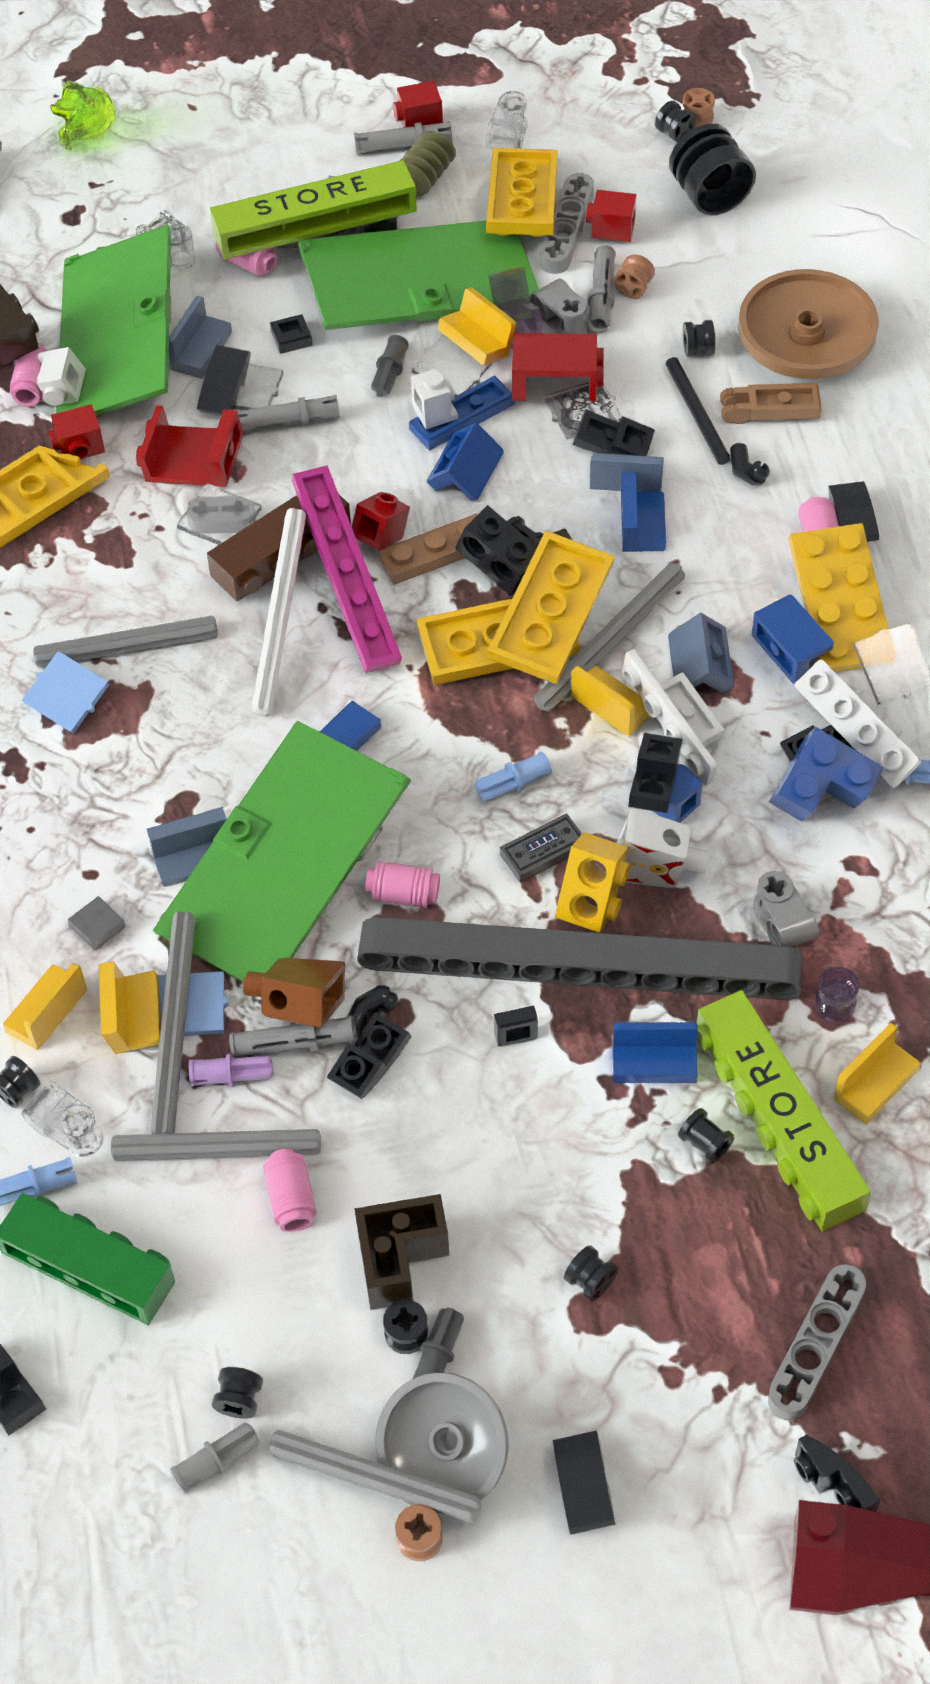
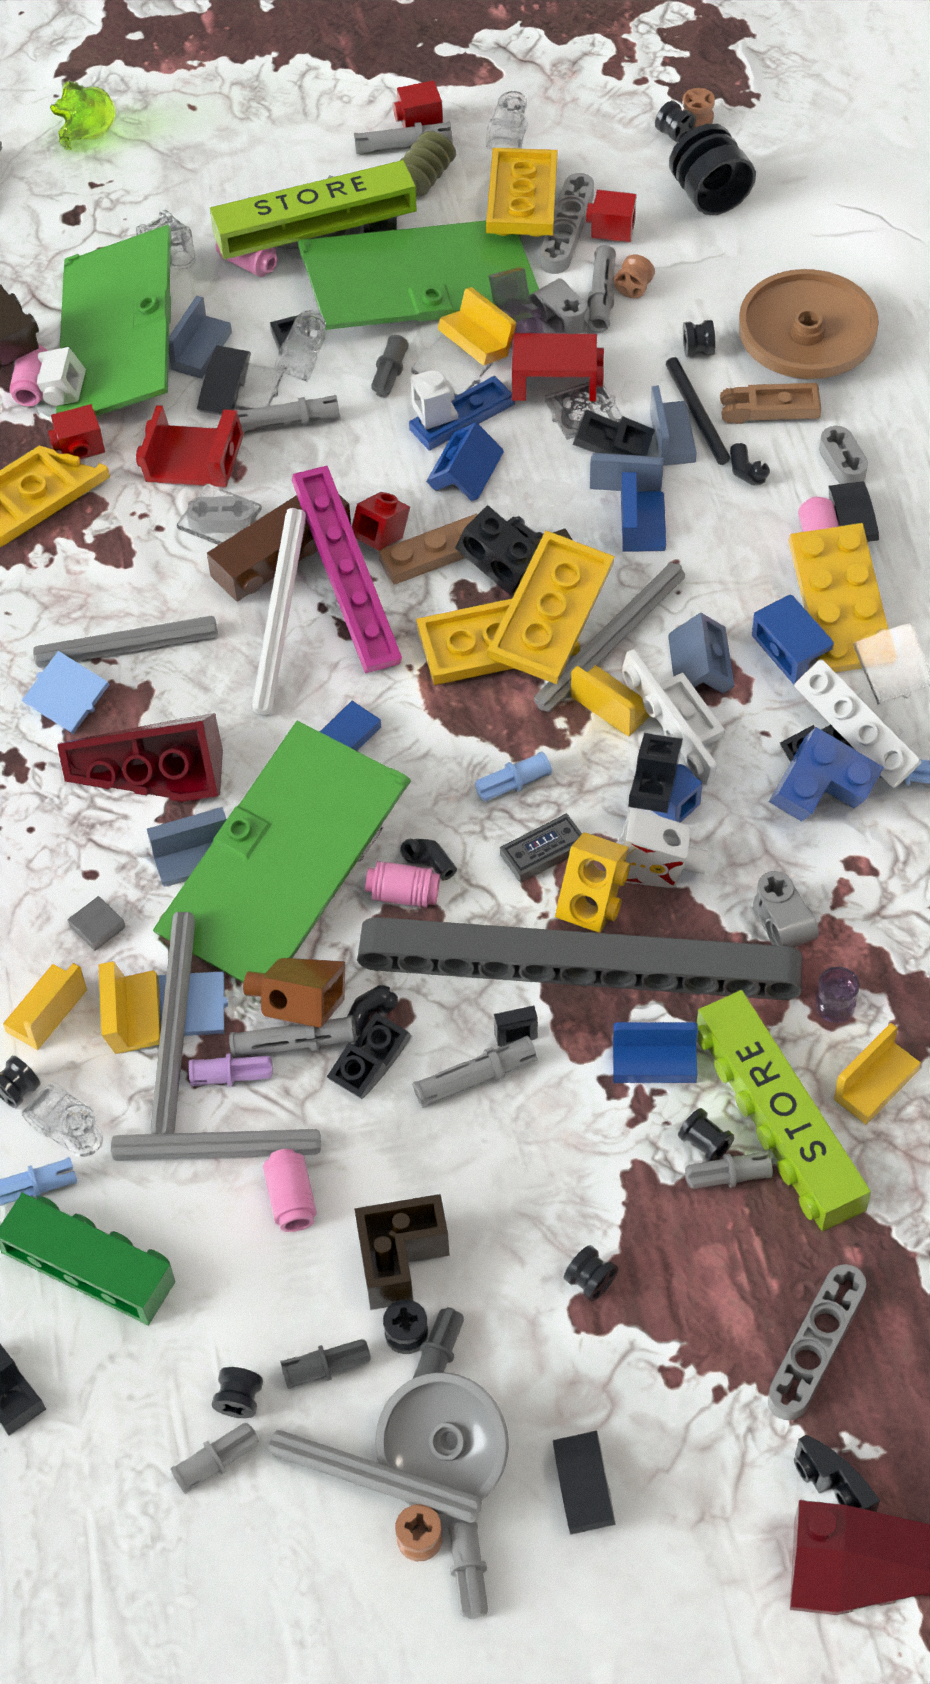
none -> dark red wedge [57,713,223,802]
none -> clear piece [274,310,326,382]
none -> dark grey axle [280,1339,371,1389]
none -> black arm [400,838,457,880]
none -> light grey pin [412,1036,538,1108]
none -> light grey axle [448,1521,488,1619]
none -> sand blue panel [650,385,697,466]
none -> light grey axle [685,1150,773,1189]
none -> light grey beam [819,426,868,484]

